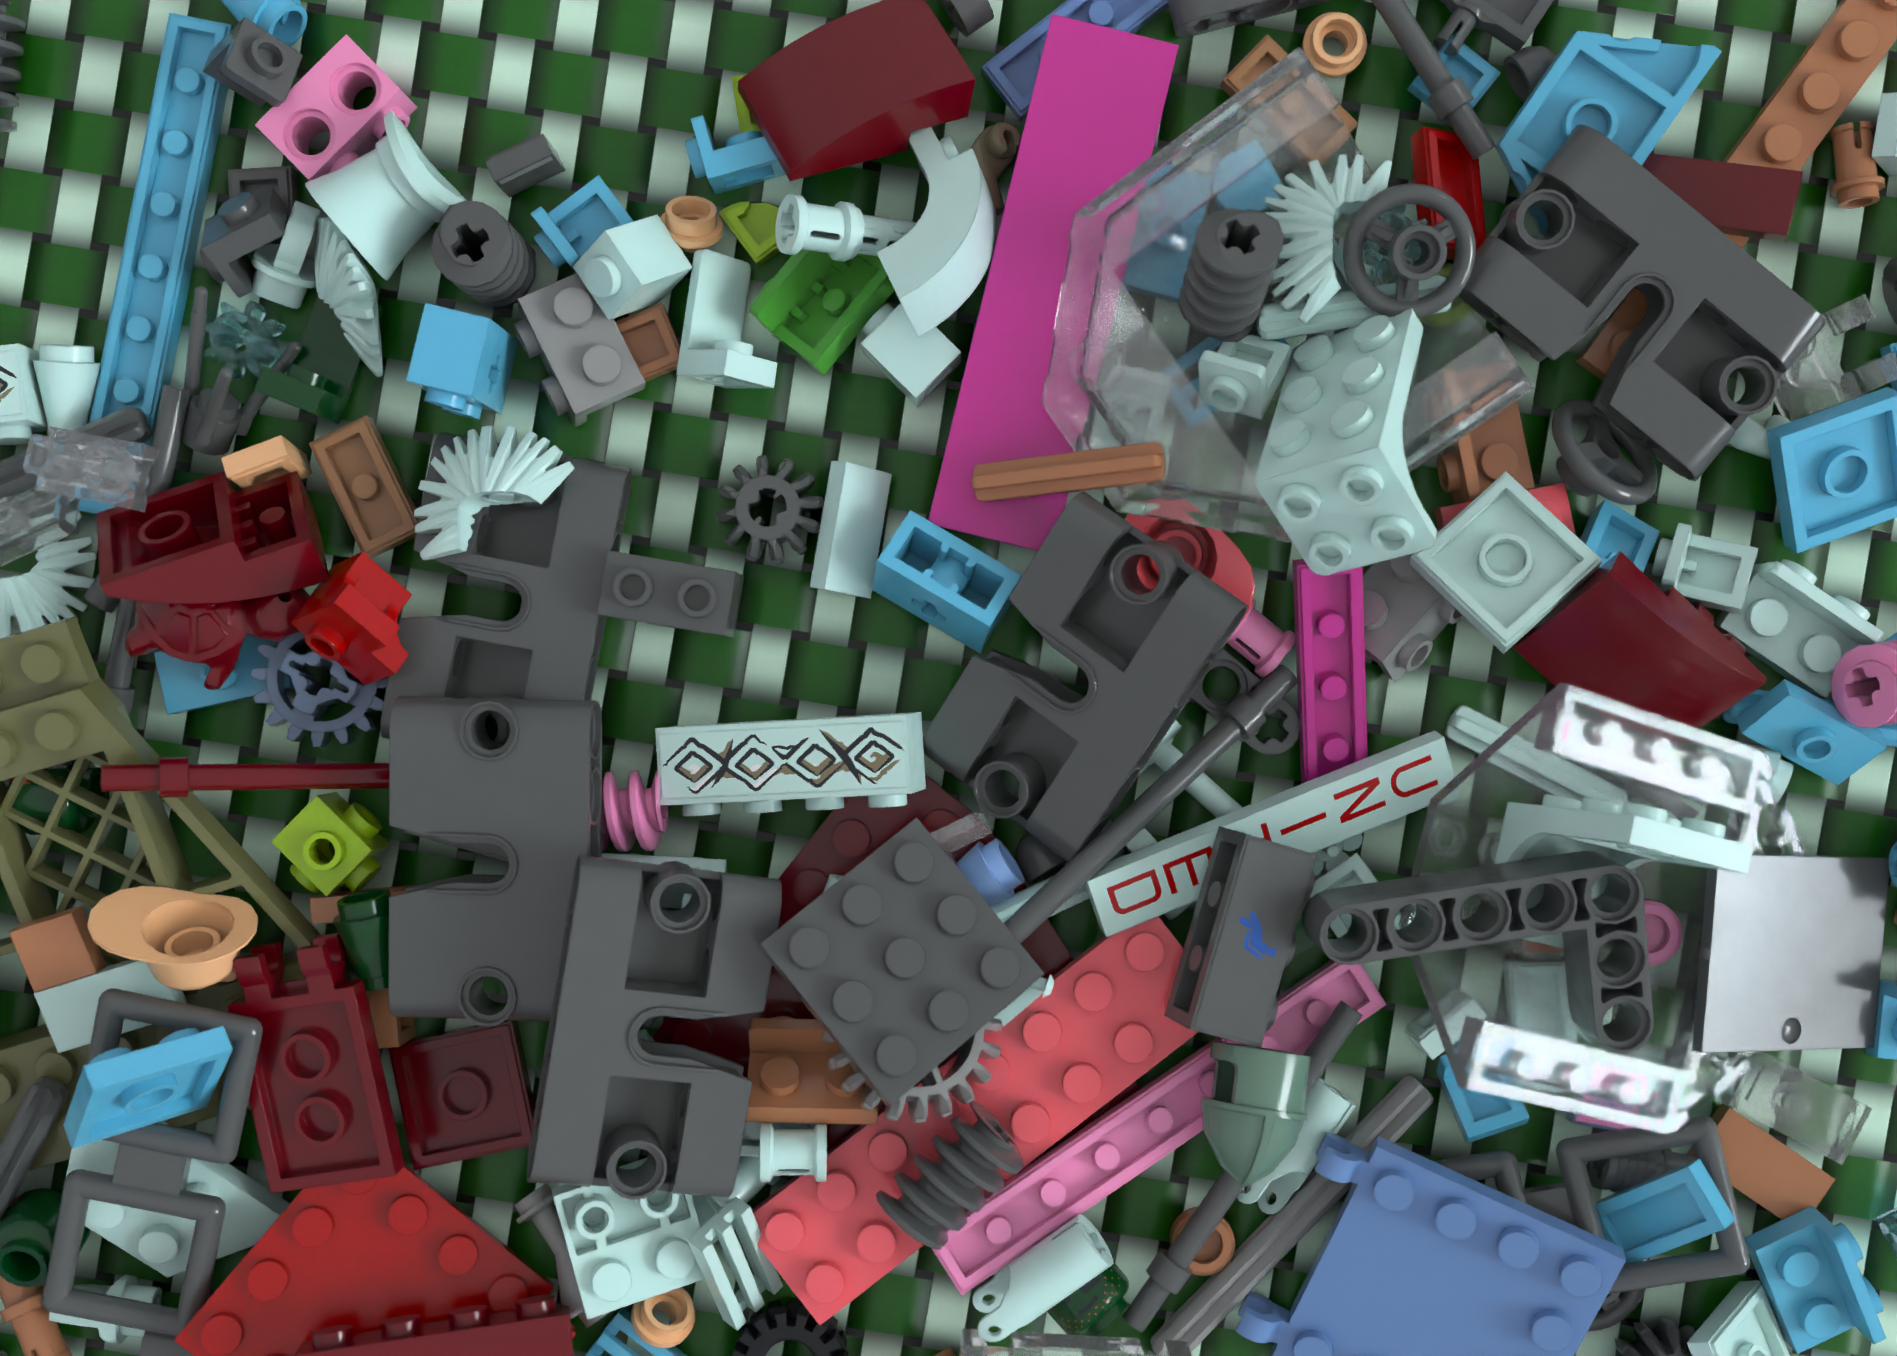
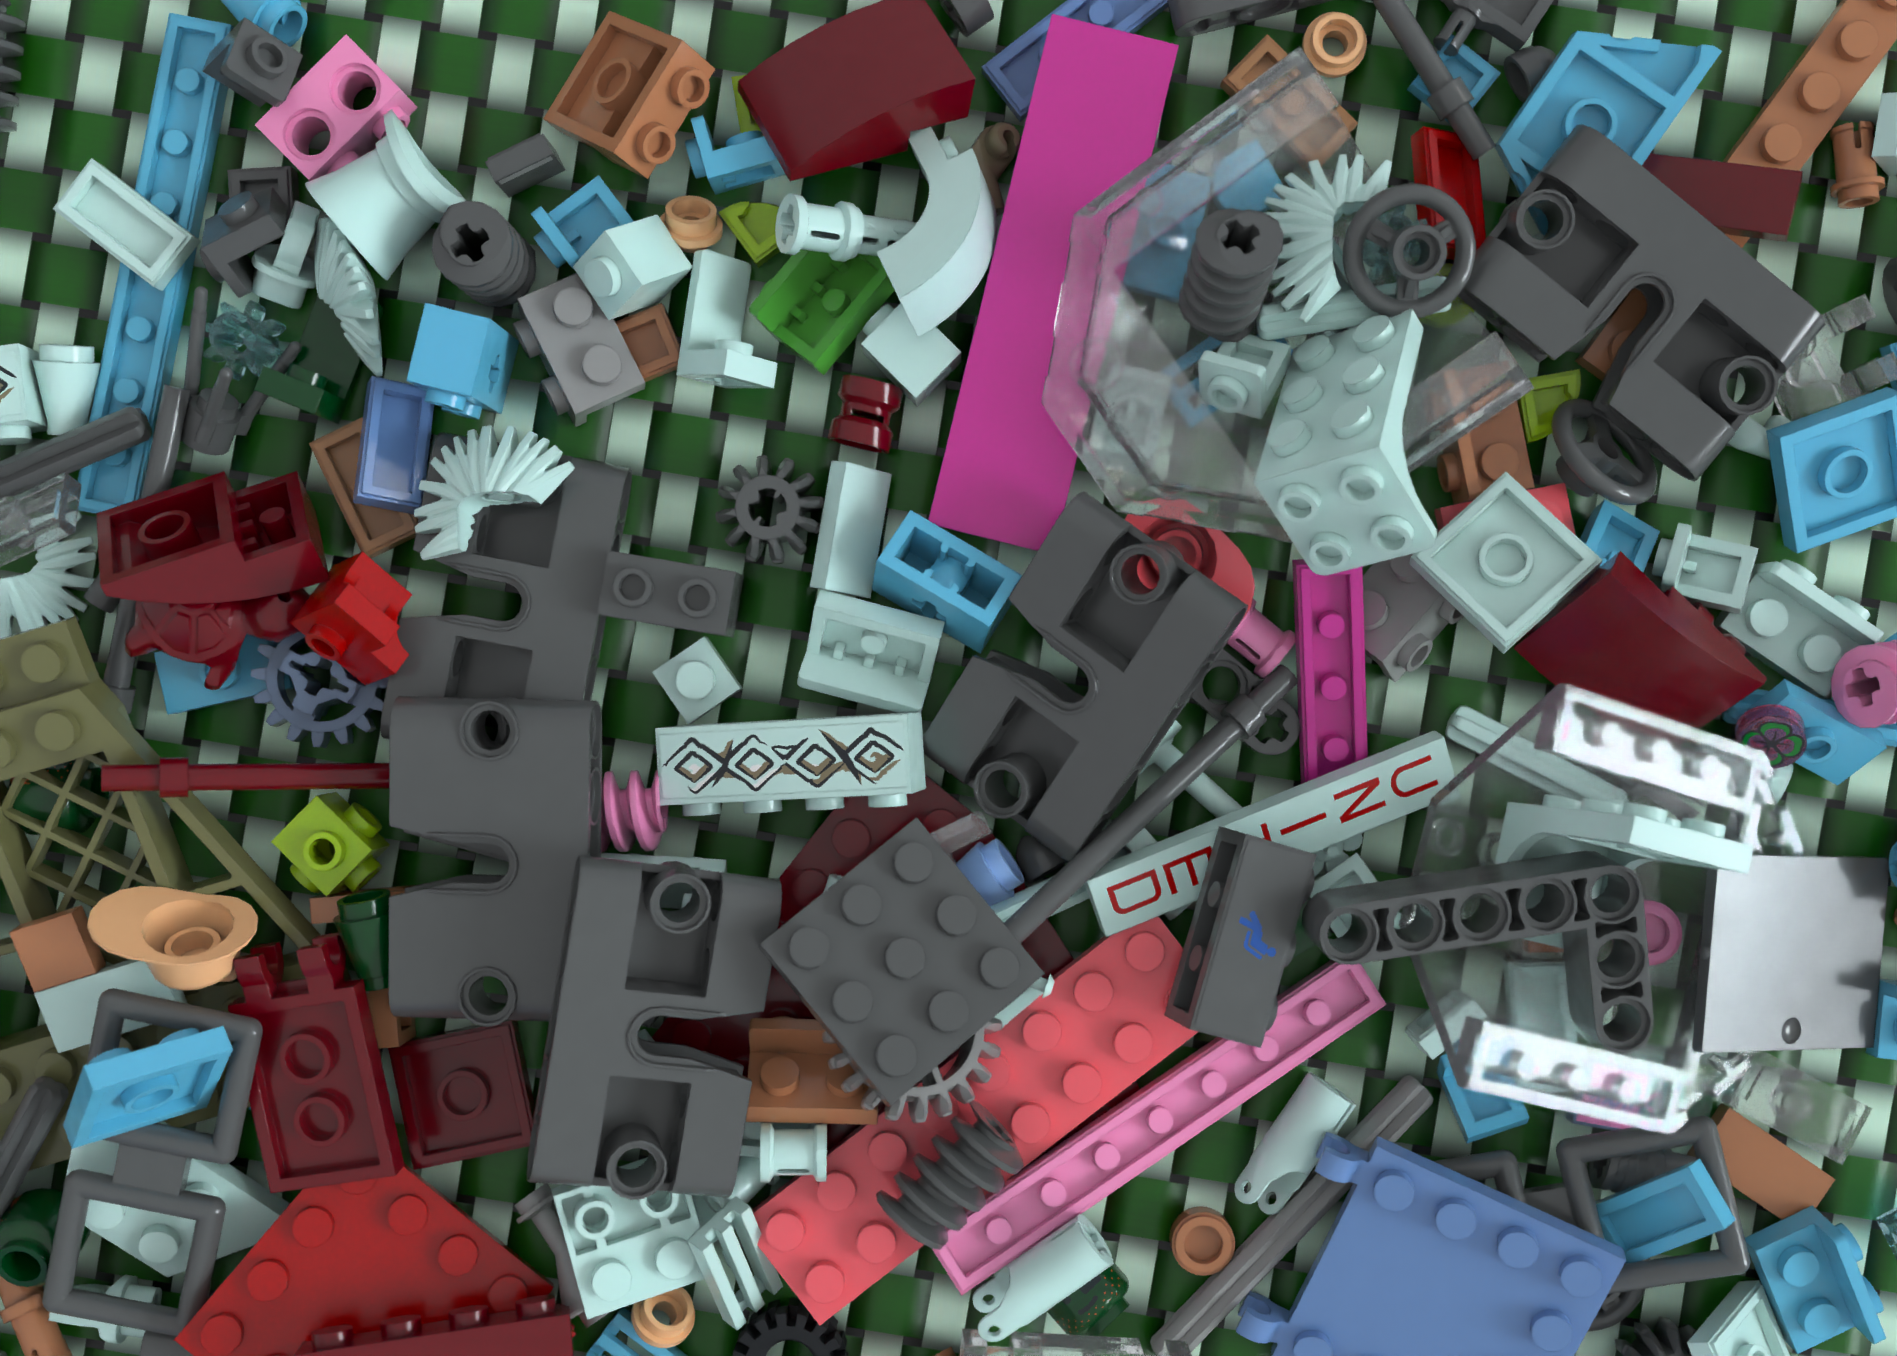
clear hips [23,426,159,512] -> none
light nougat tile [221,435,312,488] -> none
nougat axle [972,441,1166,503] -> none
dark grey bar [1122,1000,1363,1332] -> none
sand green helmet [1200,1041,1311,1186] -> none
none -> light aqua tile [53,158,201,291]
none -> medium blue tile [353,376,434,514]
none -> nougat plate [543,11,715,179]
none -> light aqua plate [652,636,743,724]
none -> light aqua bracket [797,589,945,713]
none -> dark red wheel [828,375,904,454]
none -> lime tile [1513,369,1581,444]
none -> clear pink tile [1735,704,1807,769]

